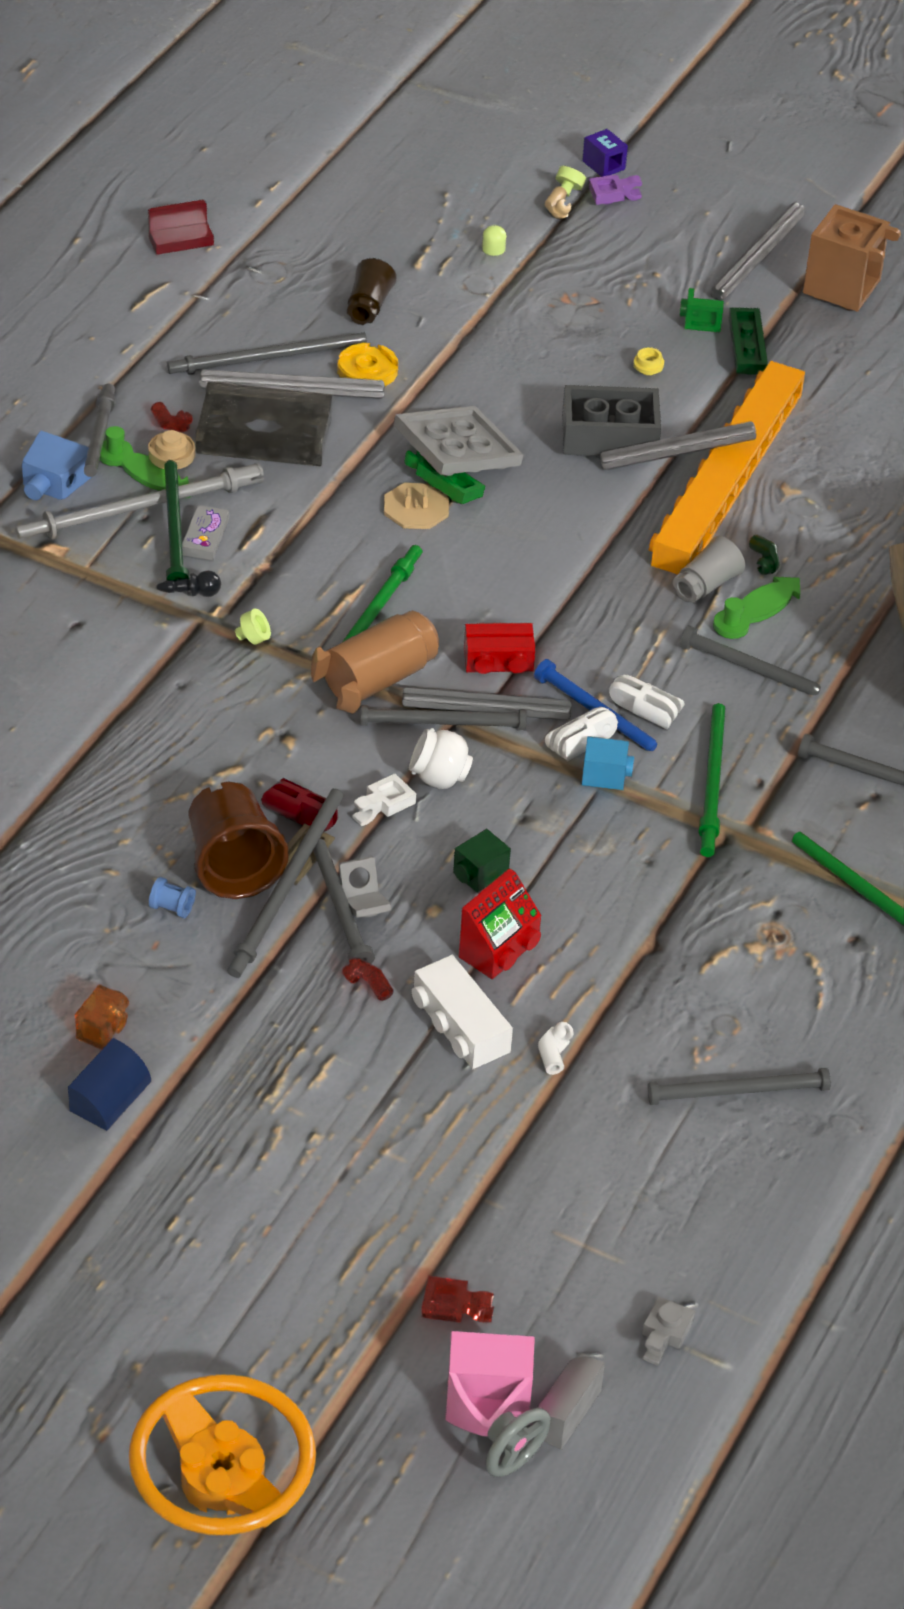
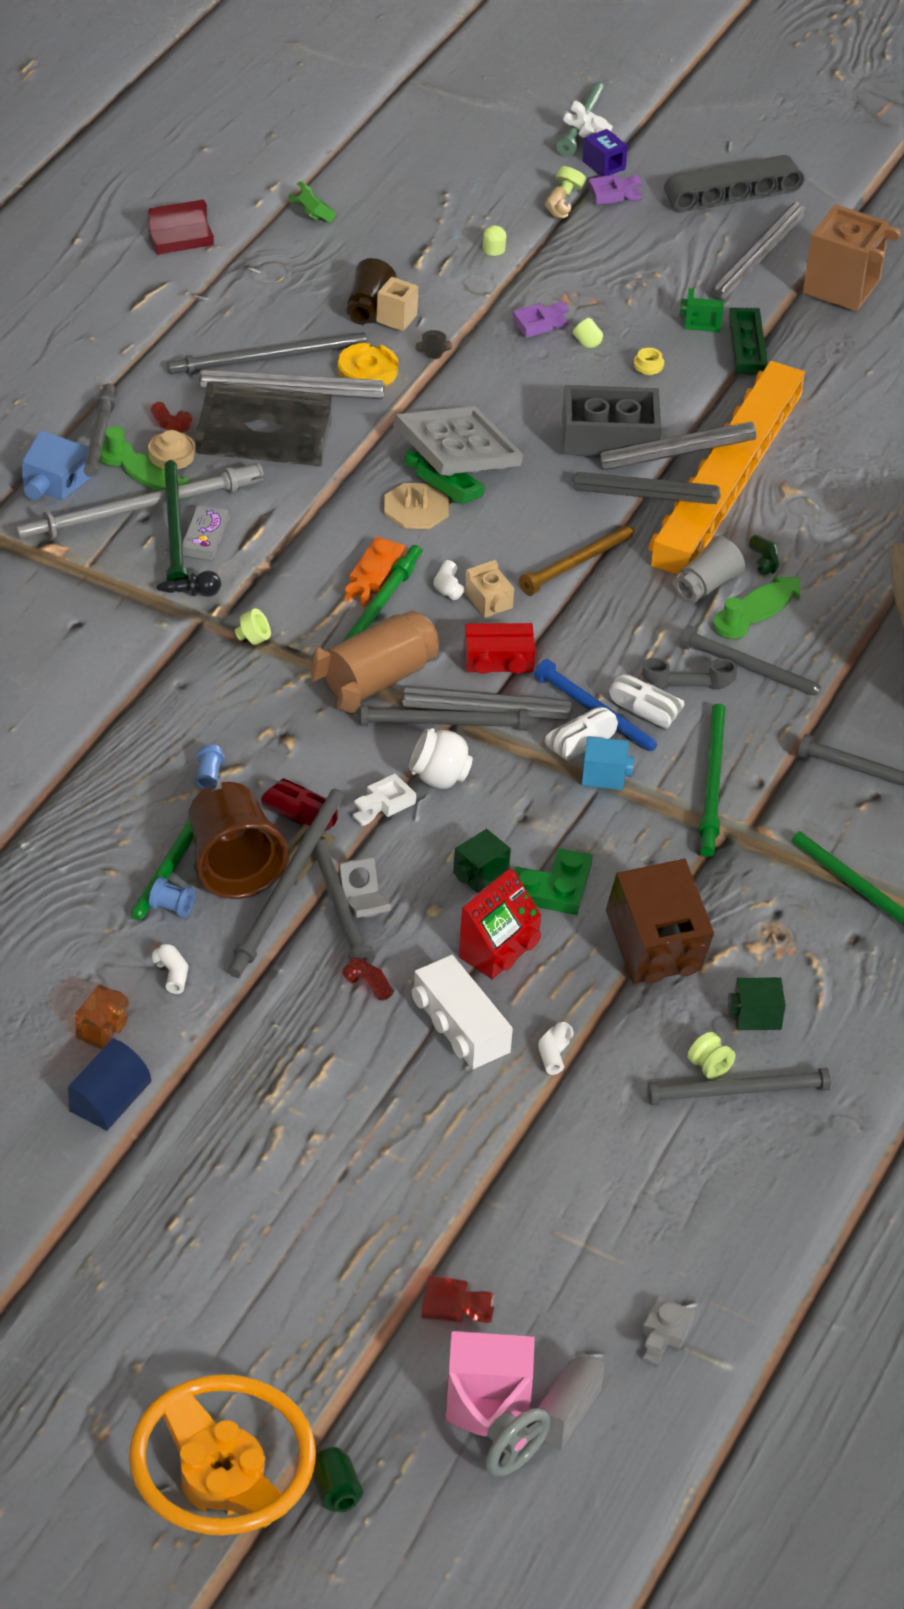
none -> green bar [131,819,194,921]
none -> white arm [152,944,189,994]
none -> medium blue pin [195,744,225,790]
none -> bright green plate [288,181,337,223]
none -> dark green brick [312,1447,363,1512]
none -> orange plate [345,536,406,607]
none -> tan brick [377,277,418,331]
none -> clear smoke plate [416,330,452,359]
none -> white arm [433,560,464,600]
none -> tan brick [465,560,514,618]
none -> medium lavender plate [513,302,569,338]
none -> green plate [514,848,593,915]
none -> pearl gold bar [519,525,634,596]
none -> sand green bar [556,82,604,157]
none -> white plate [563,101,613,138]
none -> yellowish green piece [572,318,603,348]
none -> dark grey axle [572,472,721,504]
none -> reddish brown container [606,858,714,984]
none -> dark grey bar [642,658,737,689]
none -> dark grey beam [664,155,805,212]
none -> yellowish green wheel [688,1032,736,1080]
none -> dark green brick [728,977,786,1030]

